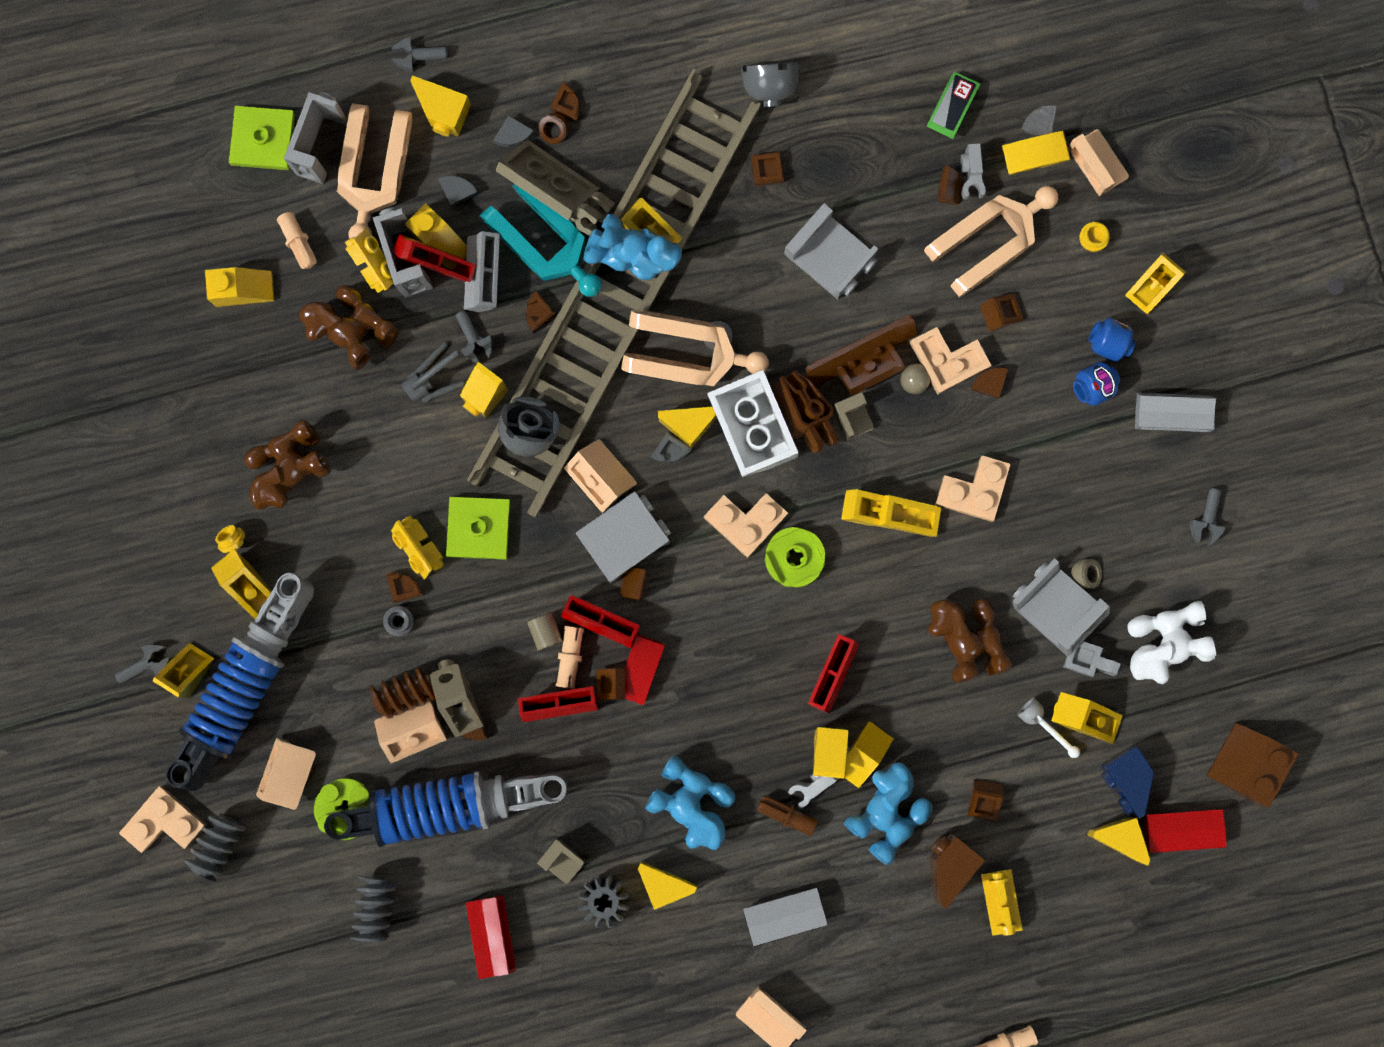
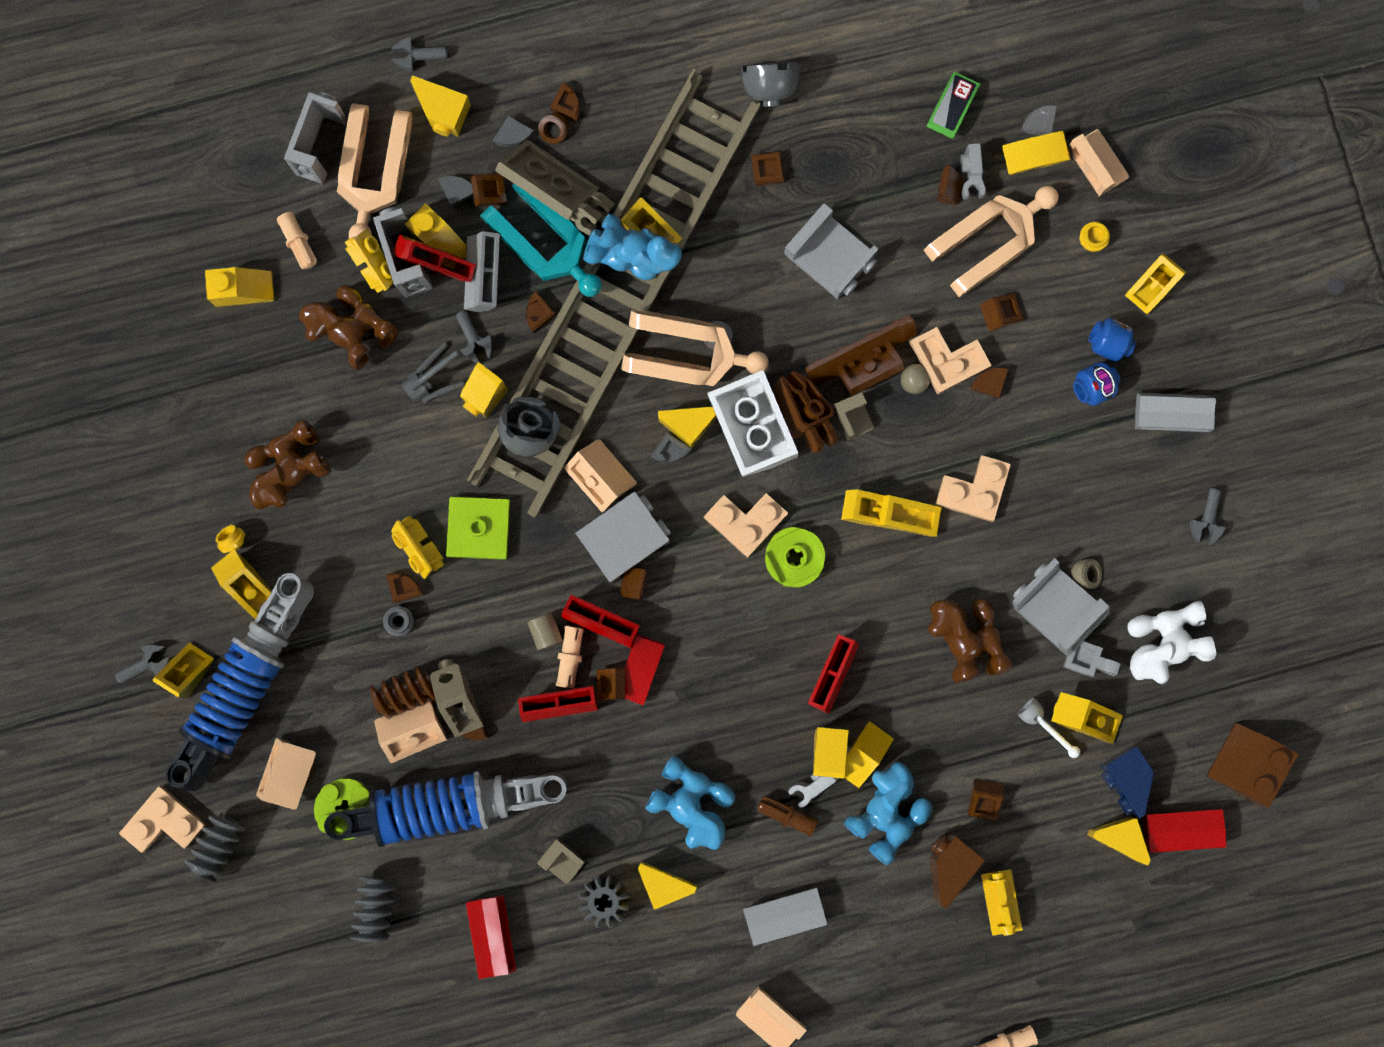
lime plate [229,106,295,170] -> none
none -> reddish brown tile [471,174,507,206]

